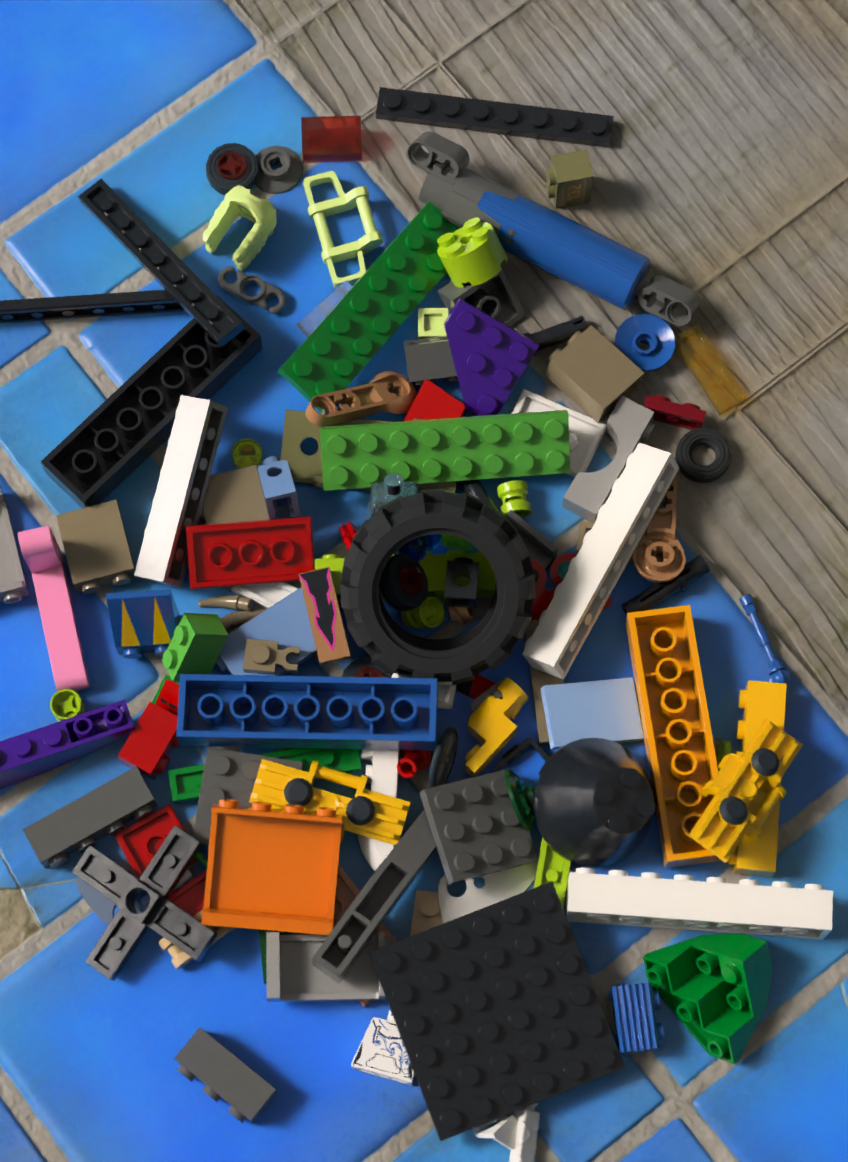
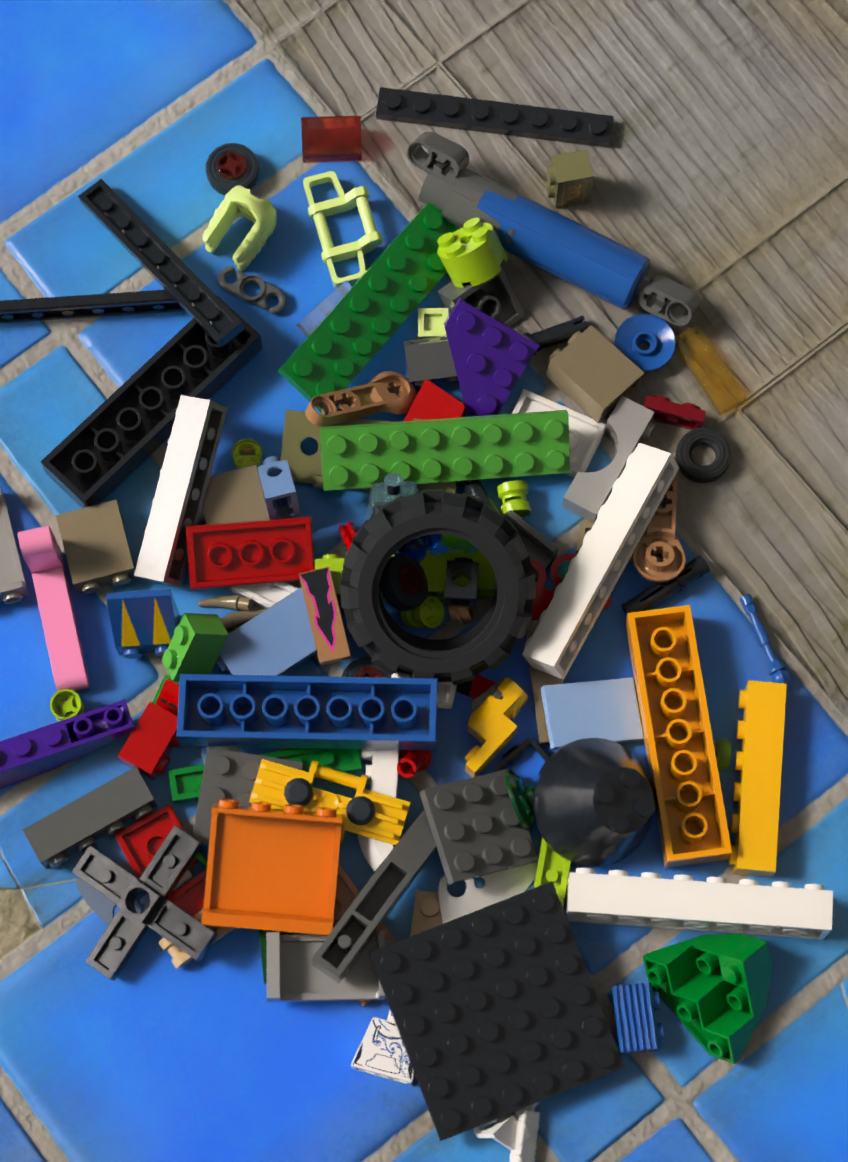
dark grey brick [174,1027,278,1123] -> none
dark tan plate [243,639,300,675] -> none
dark grey piece [255,146,303,194] -> none
wheel [428,727,458,788] -> none
yellow piece [688,718,803,863] -> none

